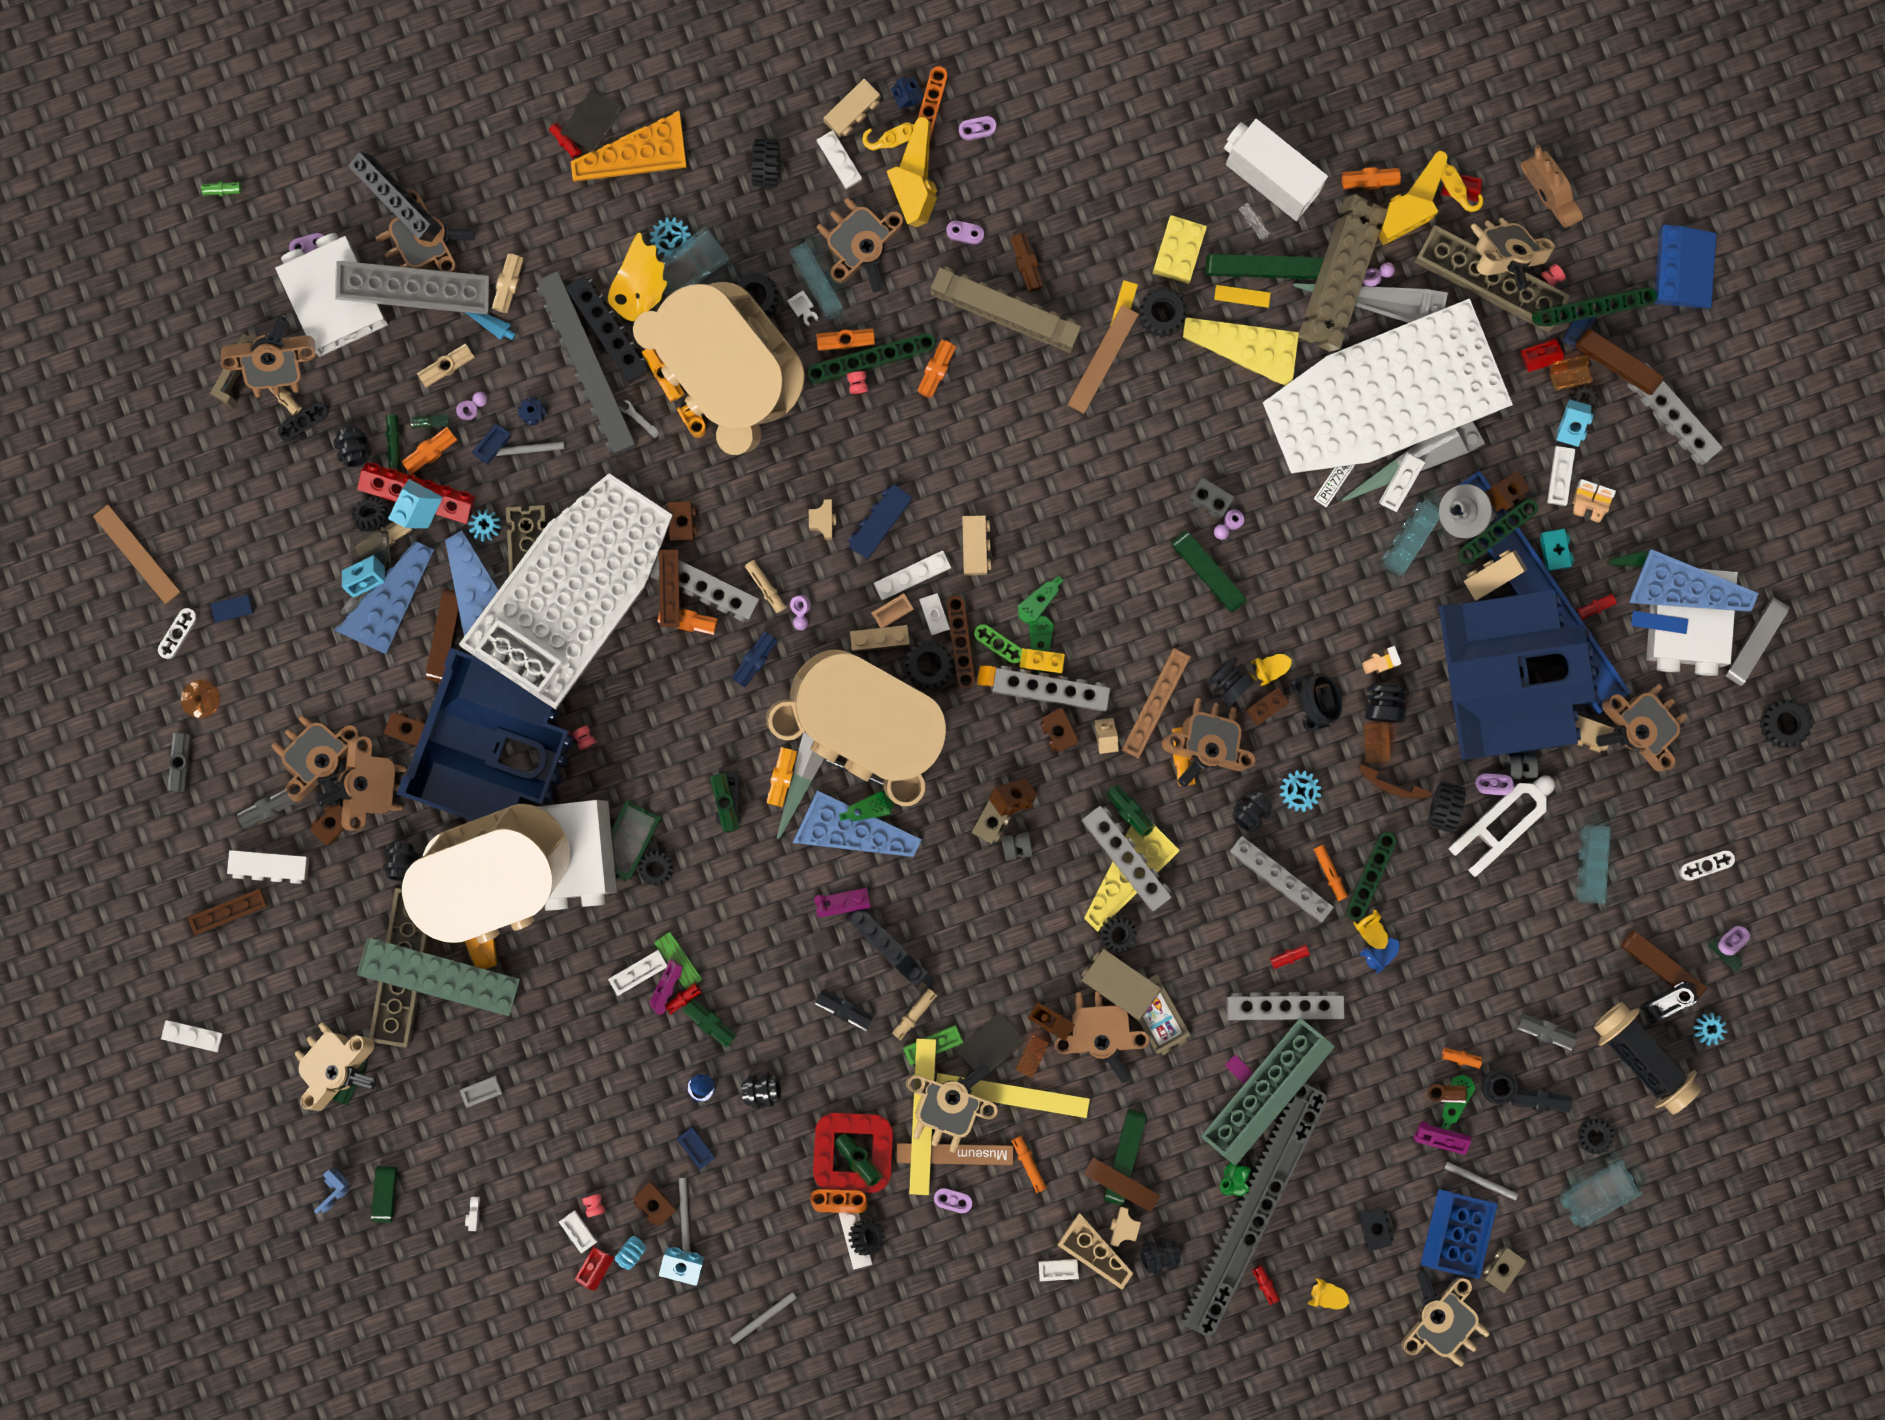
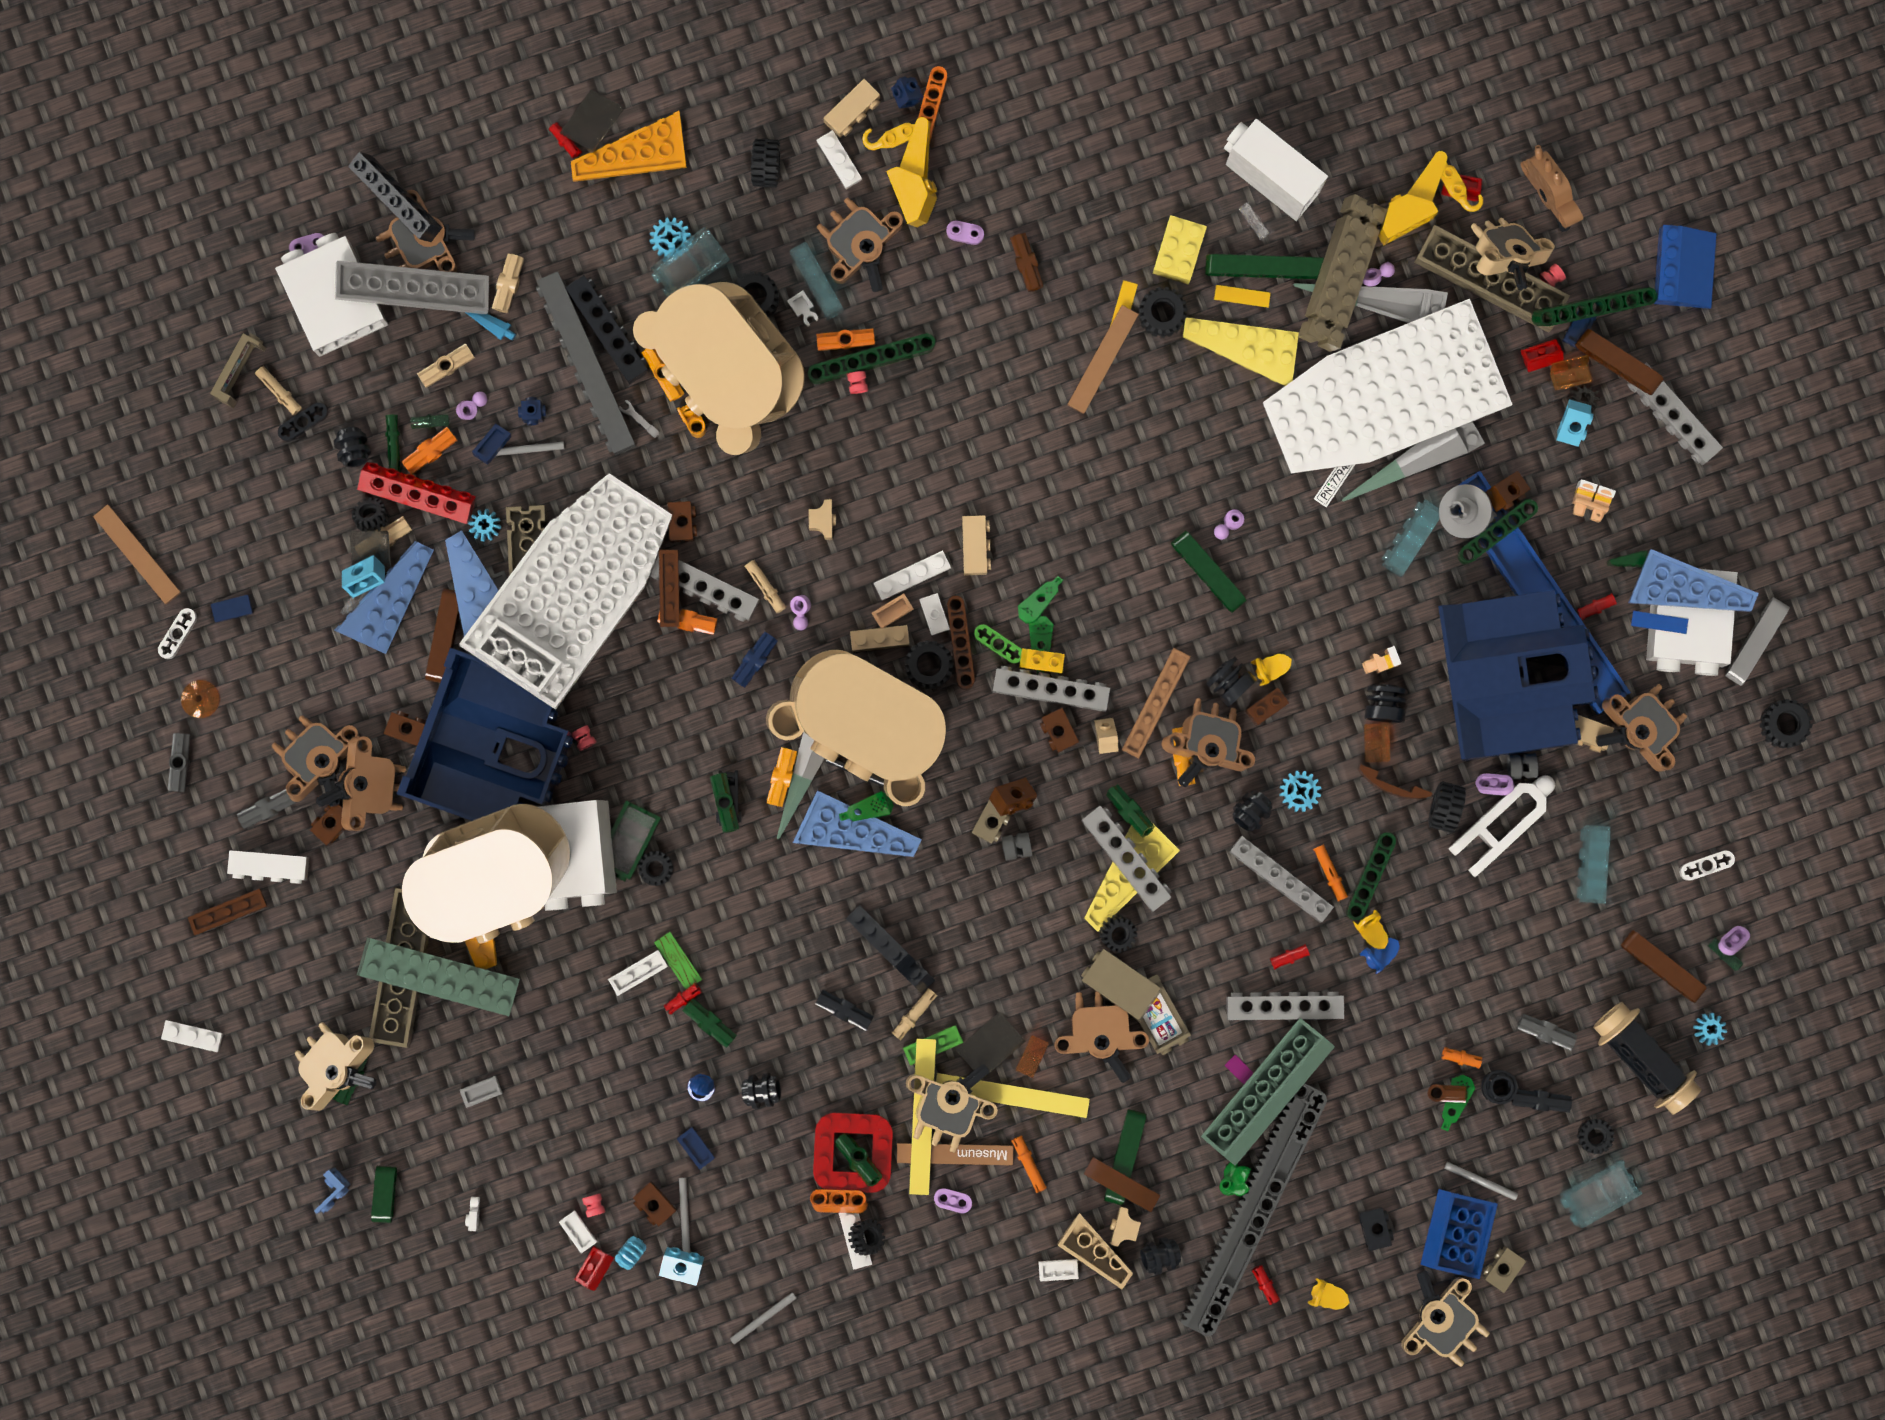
bright green pin [201,181,242,196] -> none
piece [221,315,315,398] -> none
black piece [382,842,418,881] -> none
medium azure slope [388,479,443,528] -> none
yellow piece [608,233,667,321] -> none
magenta plate [649,958,683,1015] -> none
magenta plate [814,888,871,917] -> none
dark blue brick [848,484,912,561] -> none
orange piece [917,340,956,398] -> none
dark tan brick [931,267,1081,354] -> none
lavender plate [959,116,996,140] -> none
light orange tile [977,666,996,686] -> none
reddish brown brick [1027,1002,1075,1041] -> none
dark grey brick [1189,478,1234,519] -> none
black piece [1291,673,1342,731] -> none
orange piece [1342,167,1401,190] -> none
white plate [1379,452,1425,512] -> none
magenta plate [1414,1122,1471,1155] -> none
tan brick [1464,550,1528,601] -> none
teal brick [1539,529,1574,572] -> none
white plate [1547,446,1575,506] -> none
black piece [1640,980,1698,1024] -> none

